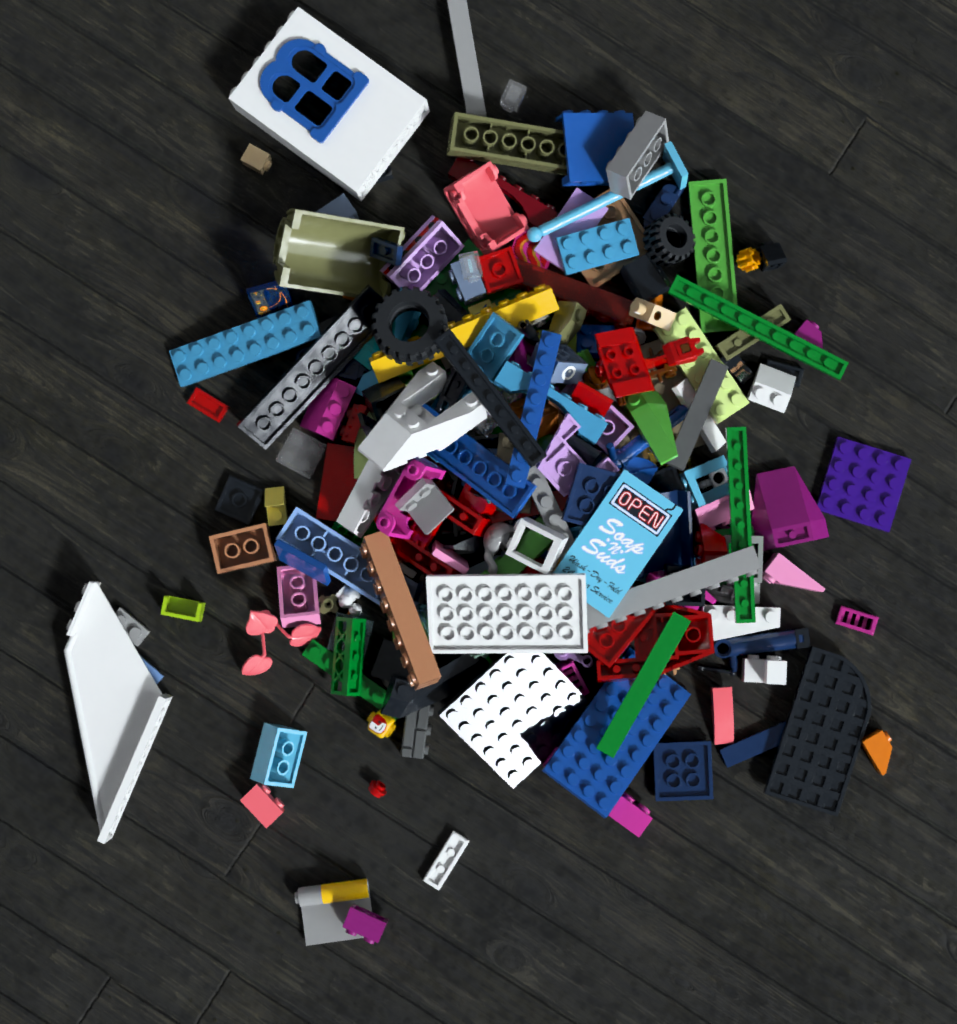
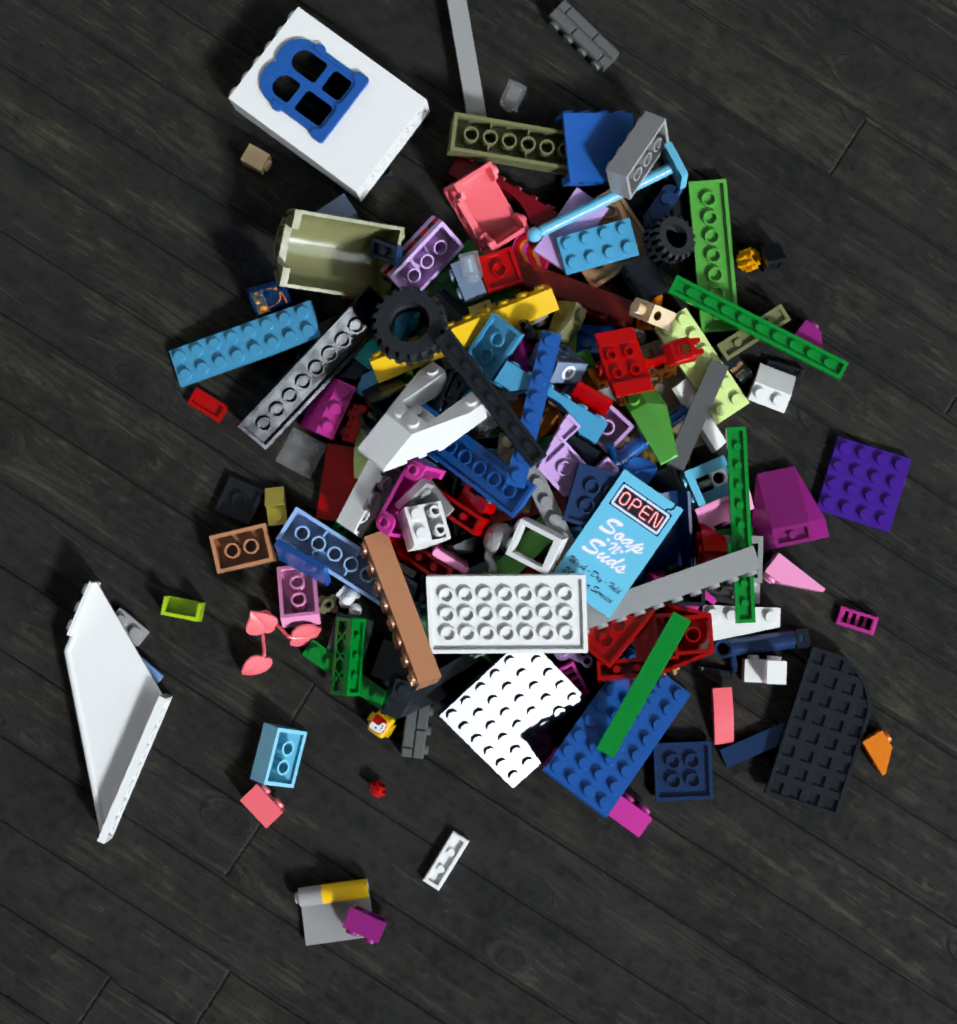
none -> white slope [397,501,451,552]
none -> dark grey brick [549,0,620,72]

